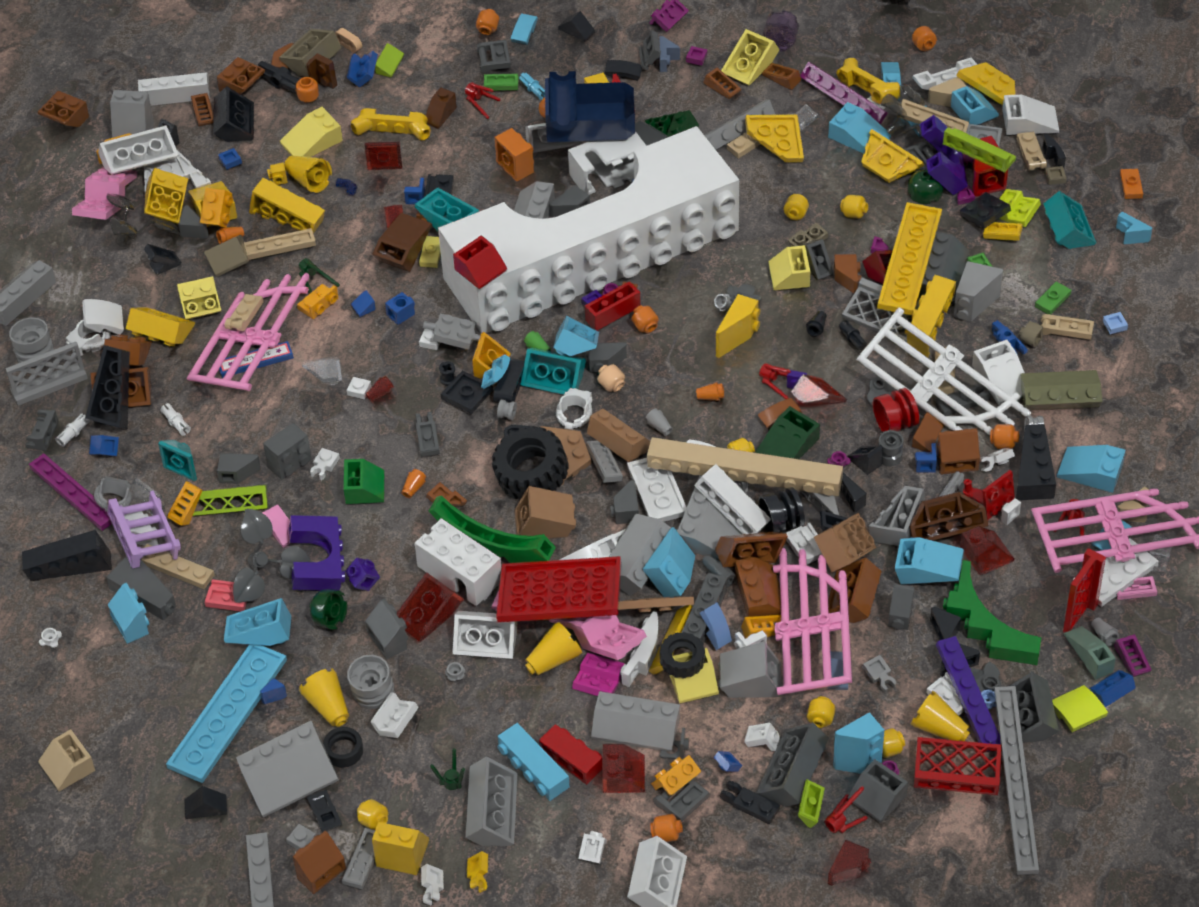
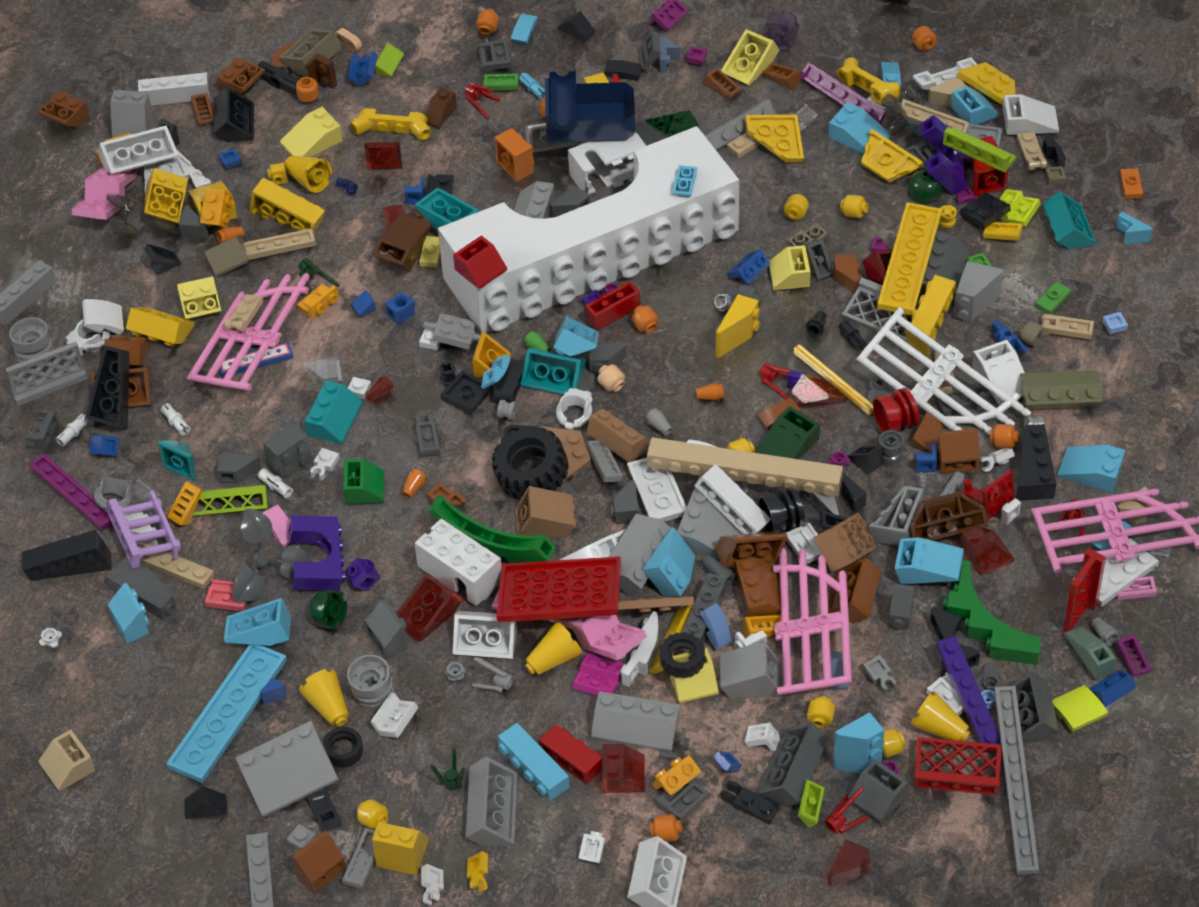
none -> white pin [258,468,293,499]
none -> teal slope [304,380,363,445]
none -> light grey plant [472,657,514,693]
none -> medium azure slope [673,165,697,196]
none -> blue bracket [726,249,770,284]
none -> yellow axle [794,344,873,415]
none -> yellow wheel [939,205,957,228]

